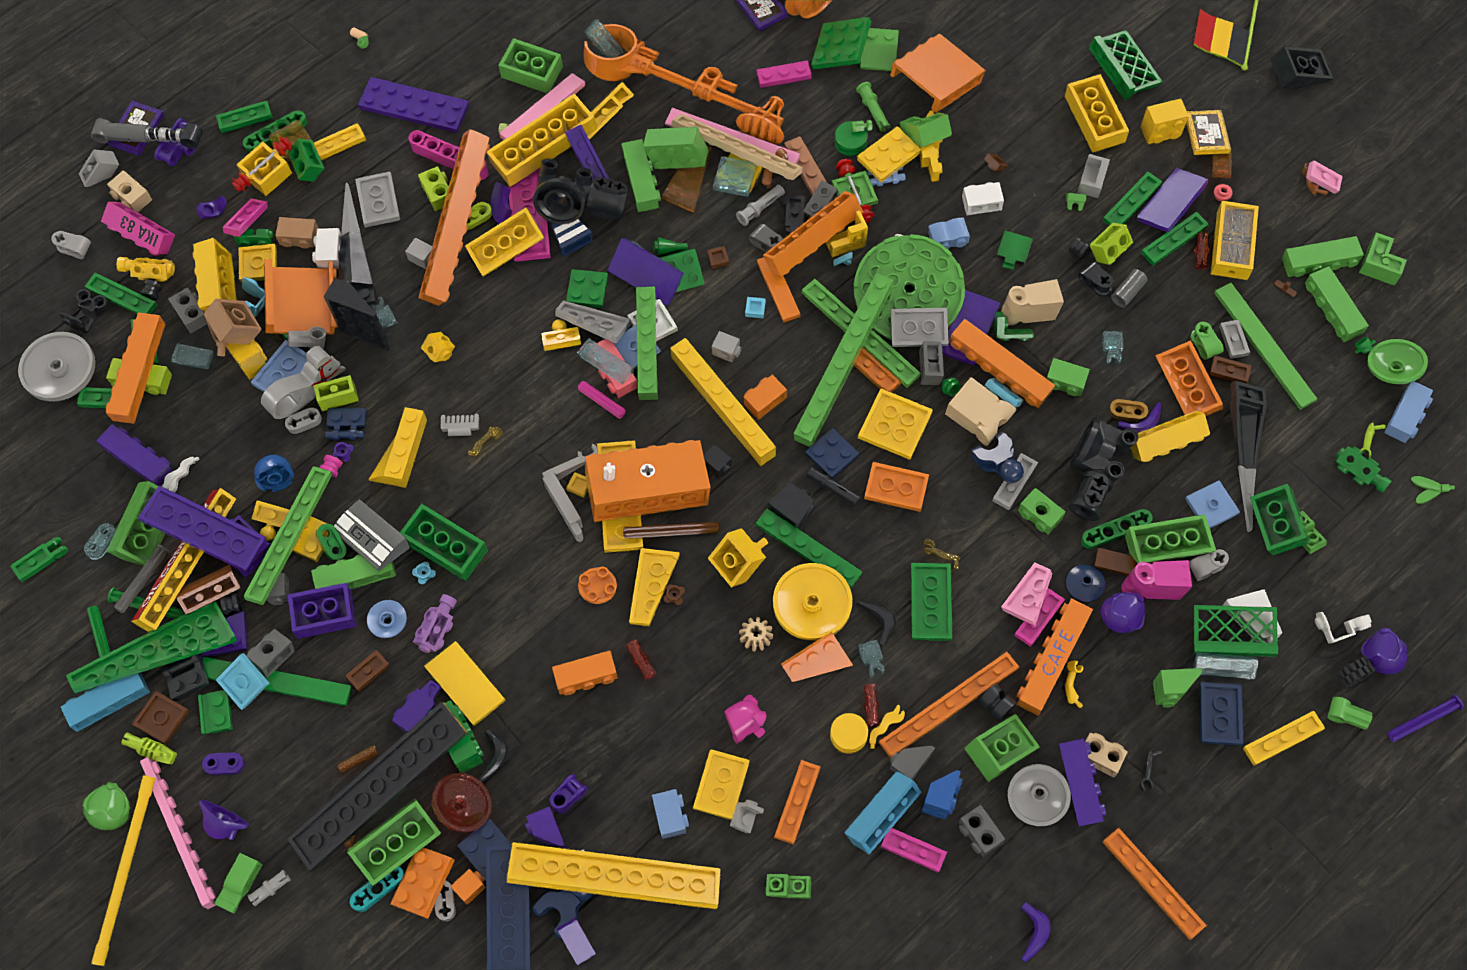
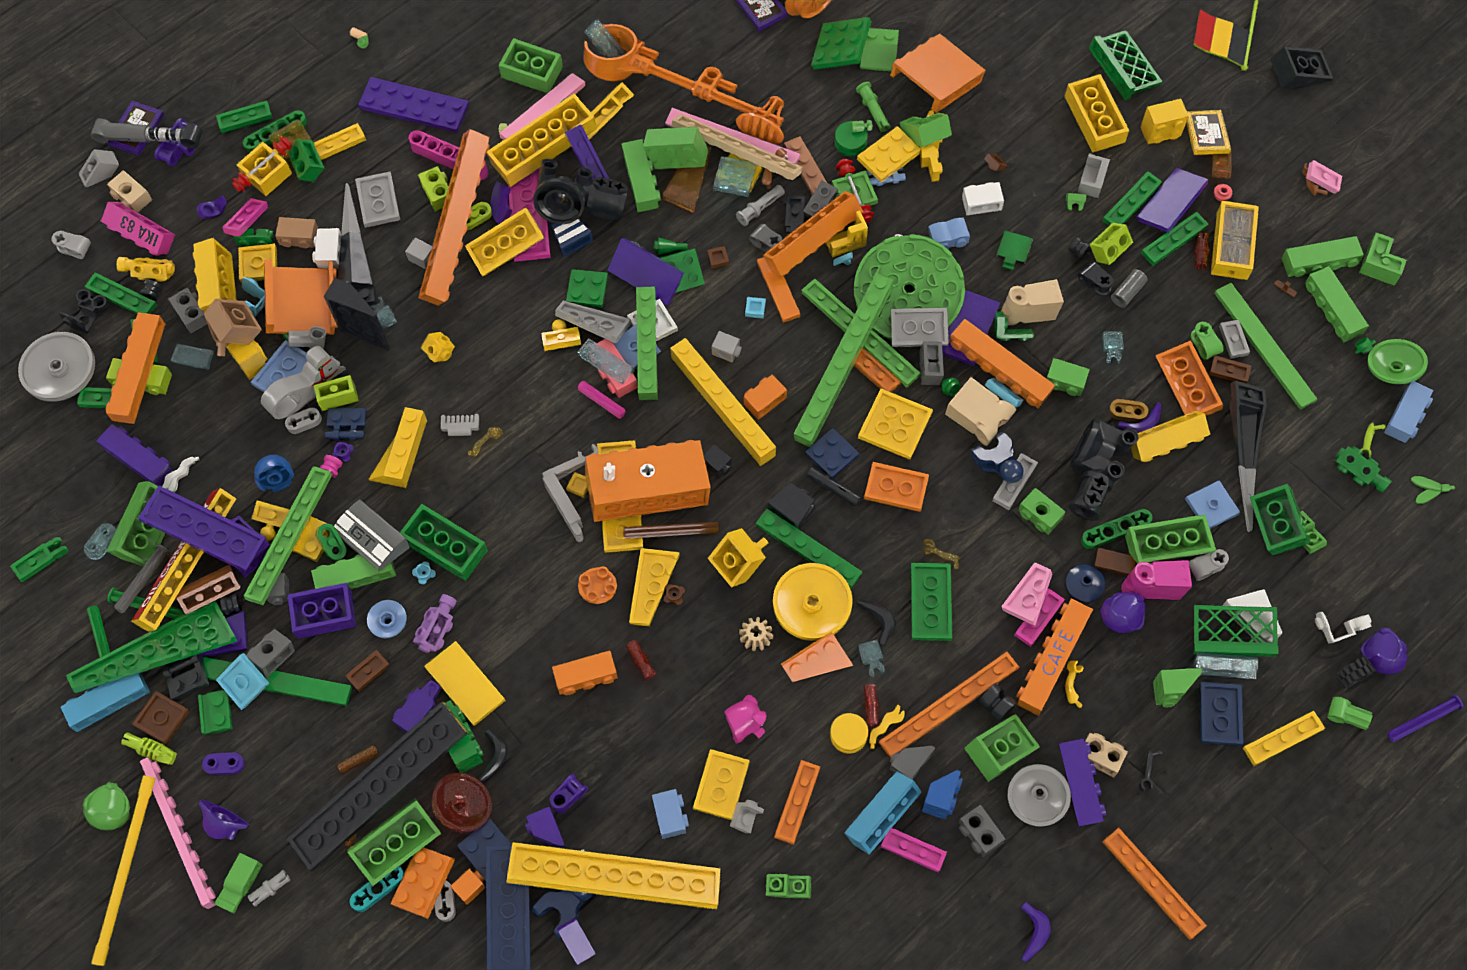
dark pink plate [757,60,811,88] -> none

